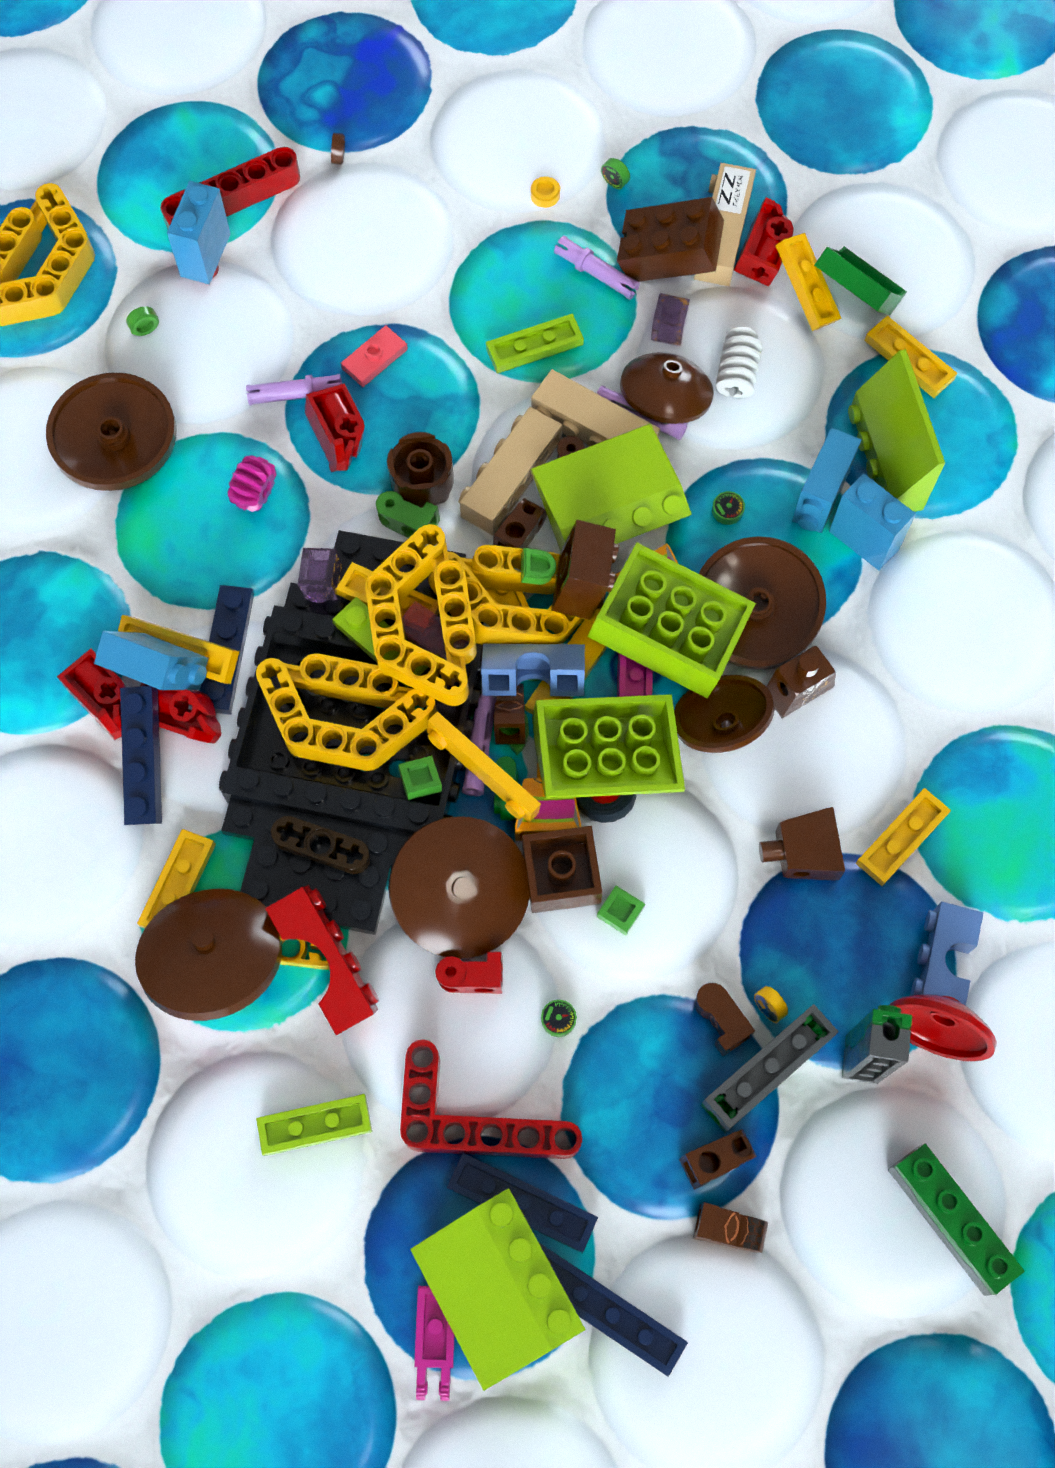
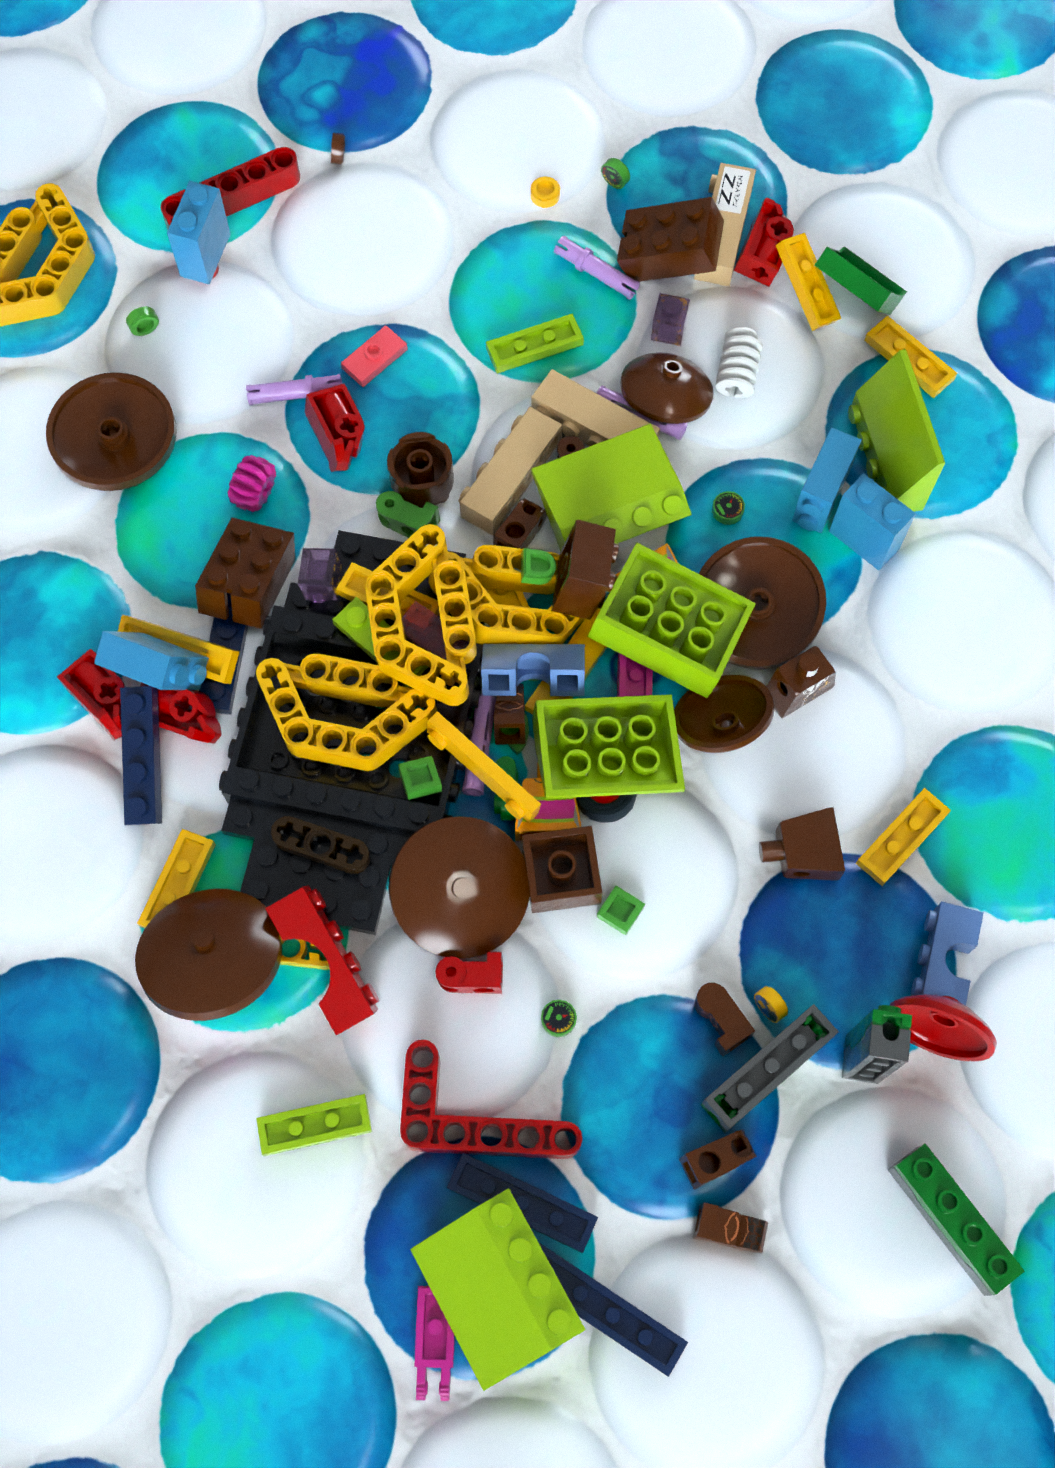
none -> reddish brown piece [195,518,295,629]

